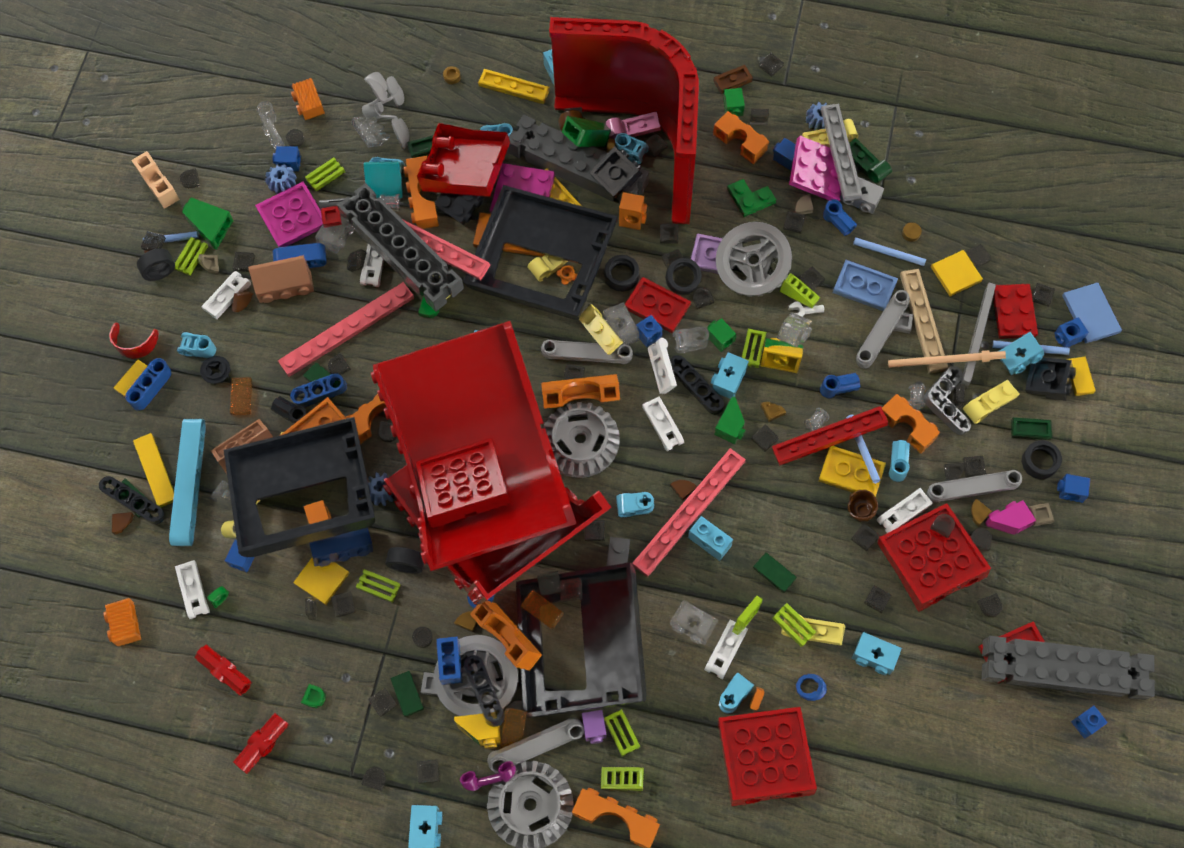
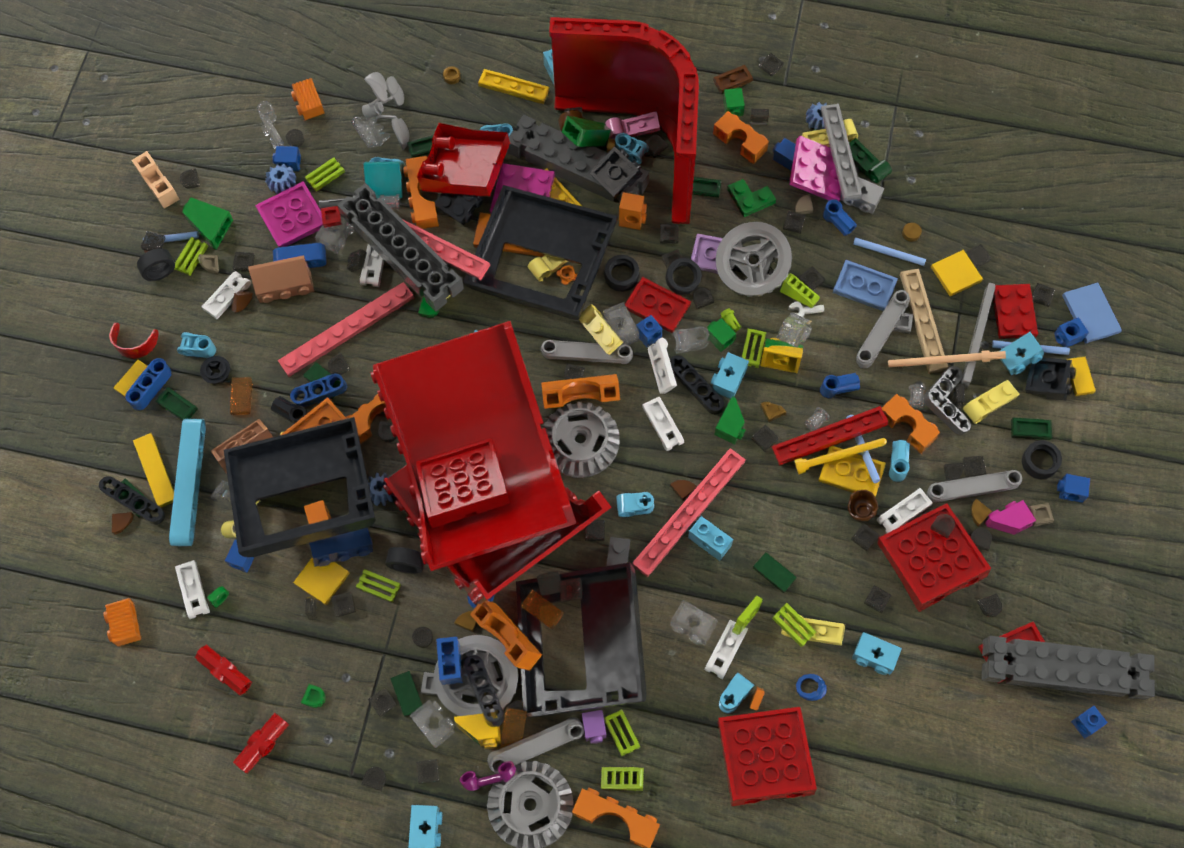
none -> dark green tile [156,387,198,421]
none -> clear brick [410,700,455,749]
none -> dark green tile [692,177,721,198]
none -> lime pin [721,308,742,332]
none -> yellow piece [794,438,887,475]

